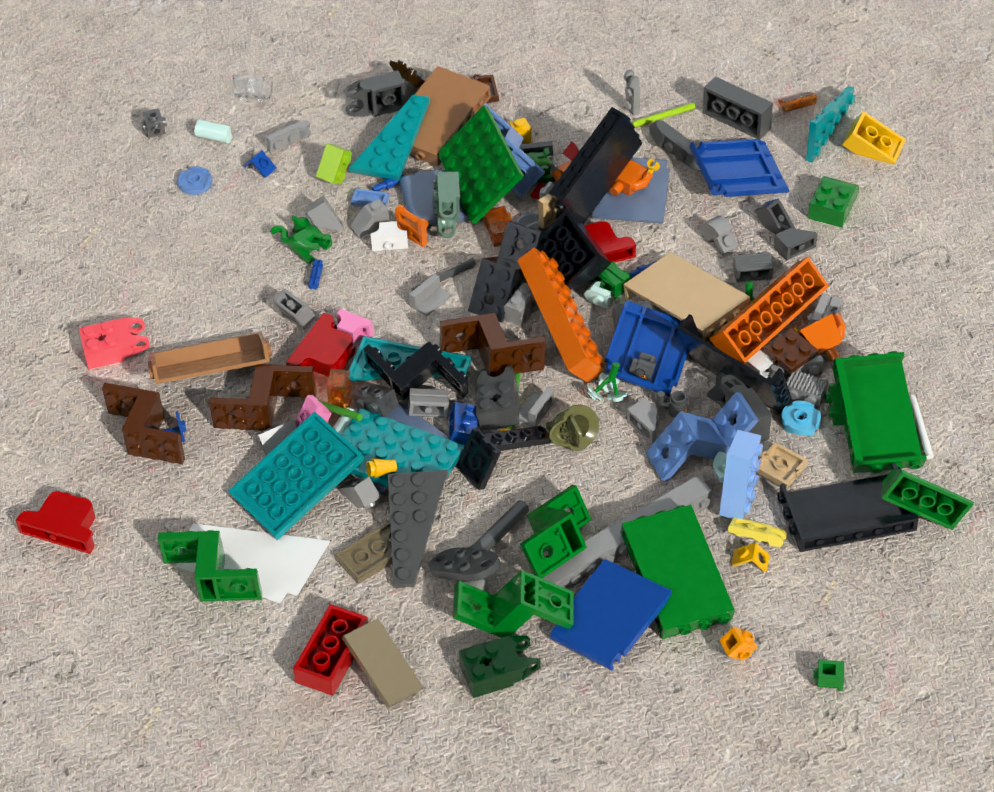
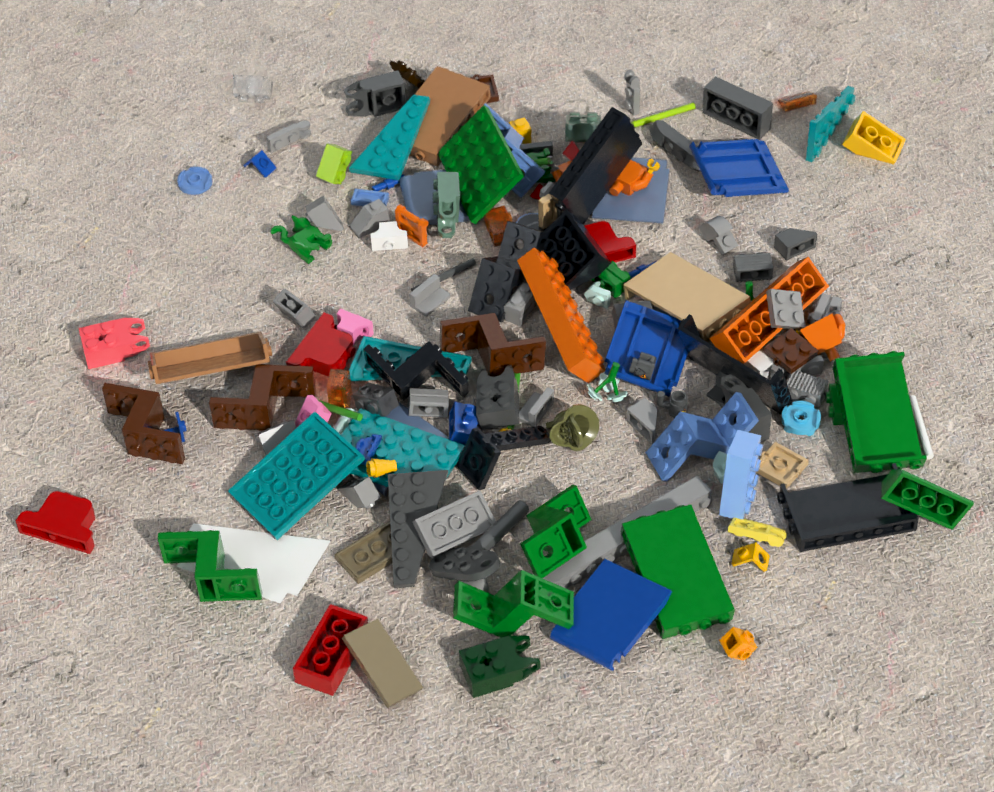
flat silver brick [141,108,167,138] -> none
light aqua brick [195,120,233,143] -> none
blue axle [308,259,323,290] -> none
dark grey slope [755,198,796,234] -> none
green brick [808,176,859,228] -> none
green brick [813,660,845,691] -> none
none -> blue tile [355,434,382,466]
none -> light grey plate [412,491,496,558]
none -> sand green brick [565,112,601,142]
none -> light grey plate [766,289,805,330]

